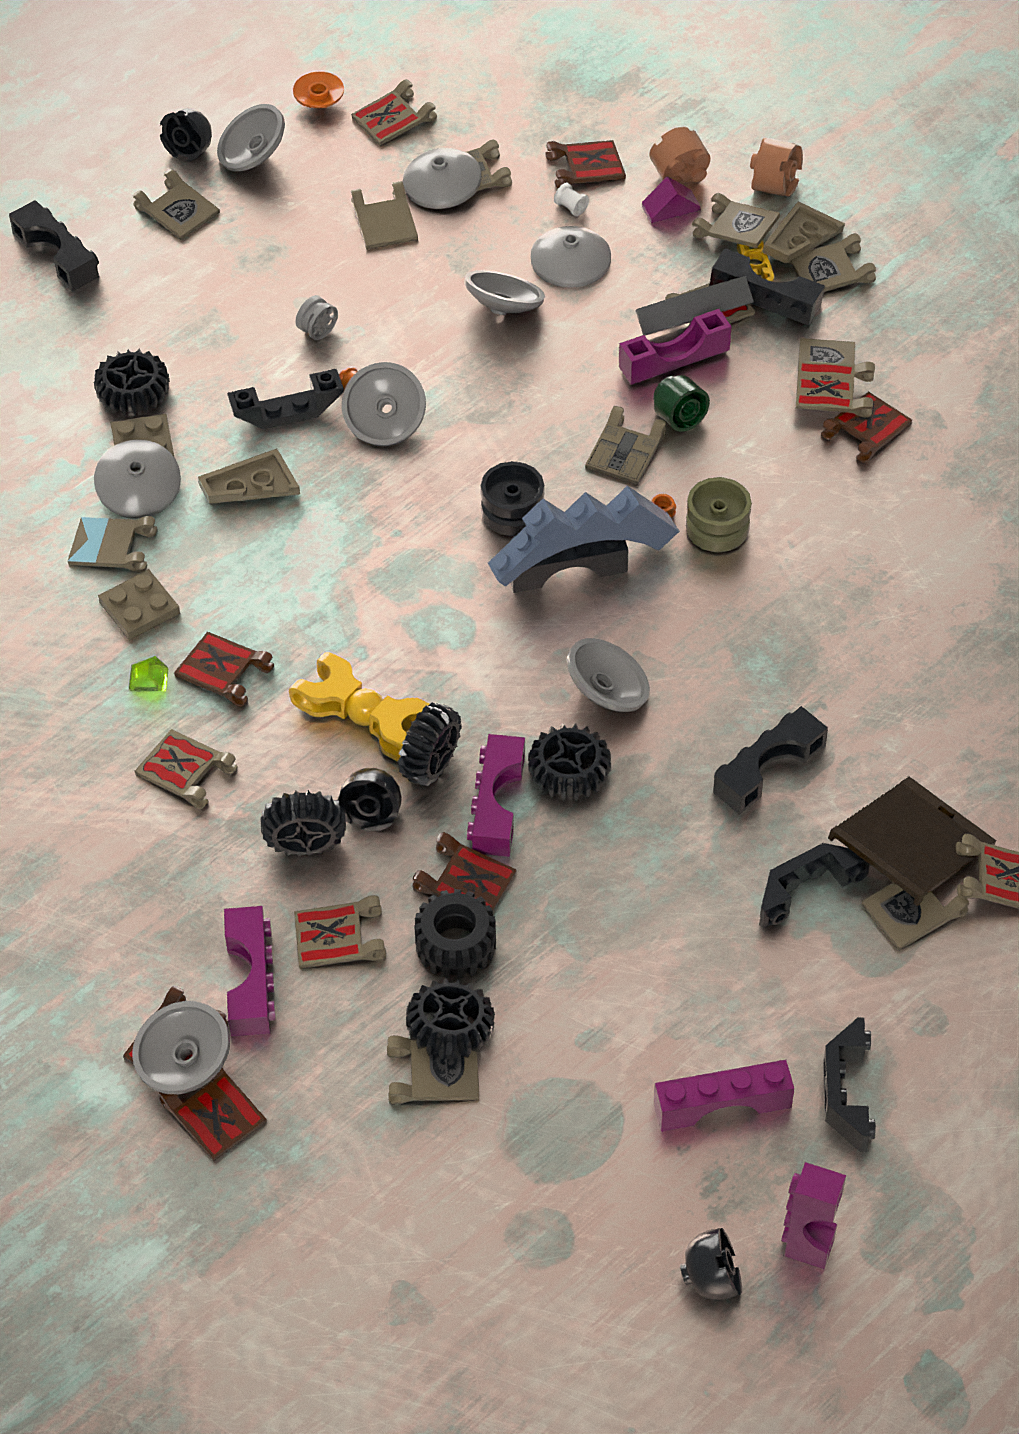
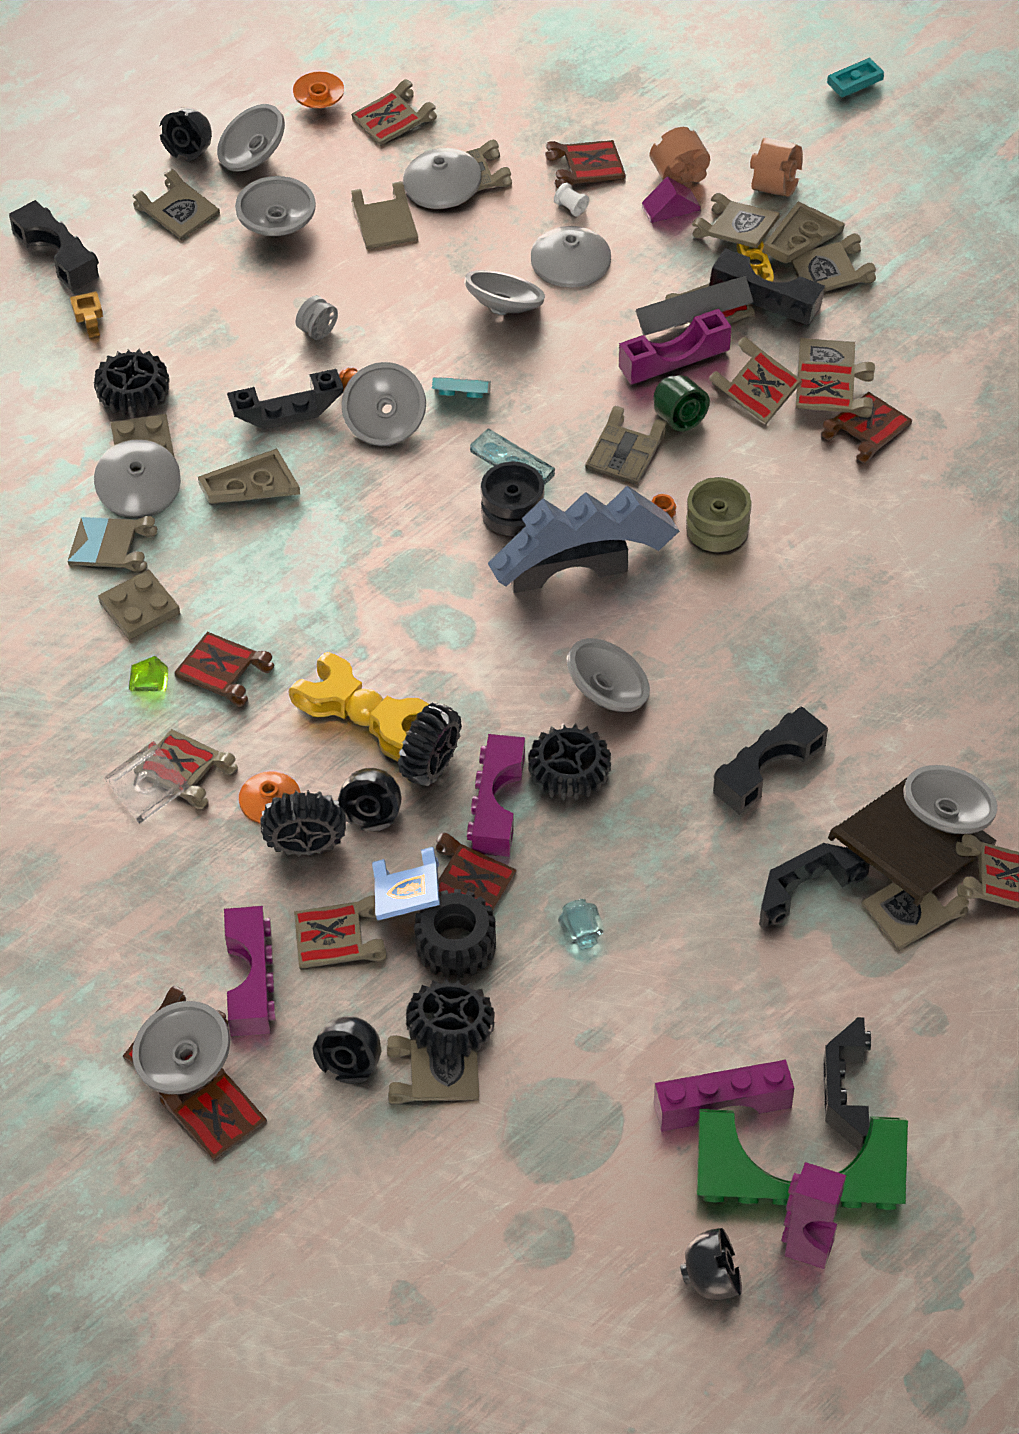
none -> pearl gold plate [70,291,103,338]
none -> clear tile [103,741,190,824]
none -> light grey dish [235,176,316,236]
none -> orange dish [239,771,301,824]
none -> black cylinder [312,1016,382,1084]
none -> light blue flag [372,846,440,921]
none -> teal plate [432,377,491,398]
none -> clear light blue plate [470,428,555,485]
none -> clear light blue head [558,899,604,950]
none -> green arch [696,1109,908,1210]
none -> flag [709,337,802,425]
none -> teal plate [827,57,884,98]
none -> light grey dish [903,765,998,834]

